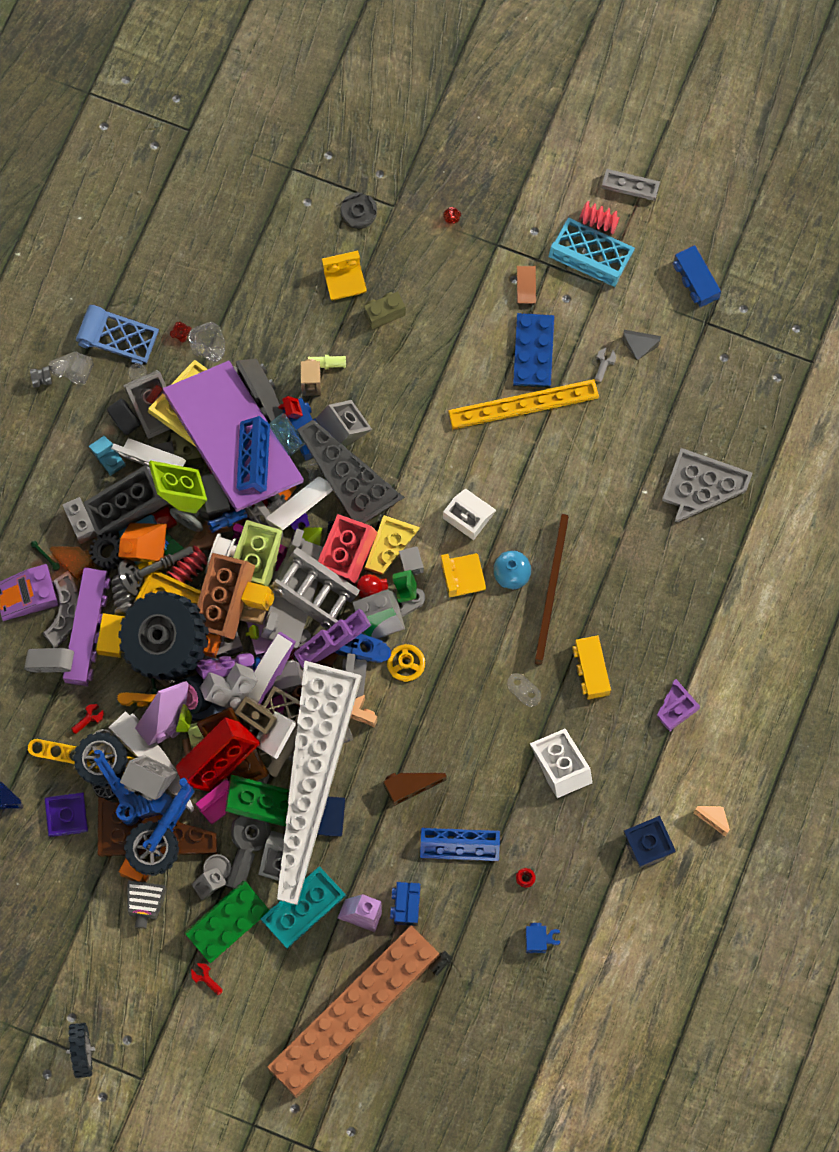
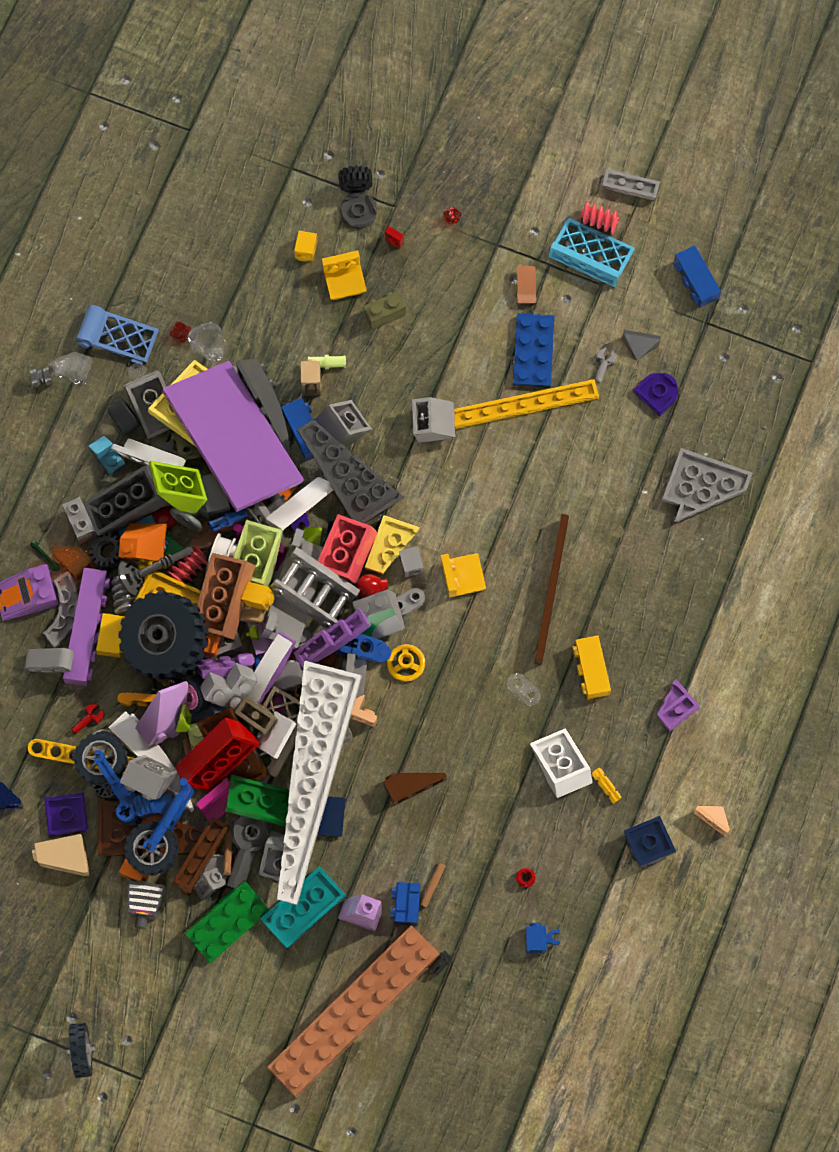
clear red tile [145,384,162,404] -> none
red bar [191,963,223,995] -> none
blue fence [237,416,270,493] -> none
clear light blue tile [269,413,305,455] -> none
red tile [278,396,303,419] -> none
green panel [392,570,417,603] -> none
blue fence [420,828,500,861] -> none
white slope [443,489,496,540] -> none
dark azure cylinder [493,551,531,590] -> none
none -> tan slope [32,834,90,877]
none -> reddish brown piece [173,817,229,895]
none -> medium nougat piece [223,831,232,876]
none -> yellow brick [294,231,317,262]
none -> black tyre [339,165,373,193]
none -> red plate [385,226,404,248]
none -> light grey slope [412,397,455,443]
none -> medium nougat piece [419,863,446,908]
none -> yellow axle [592,768,621,804]
none -> dark purple tile [633,373,678,417]

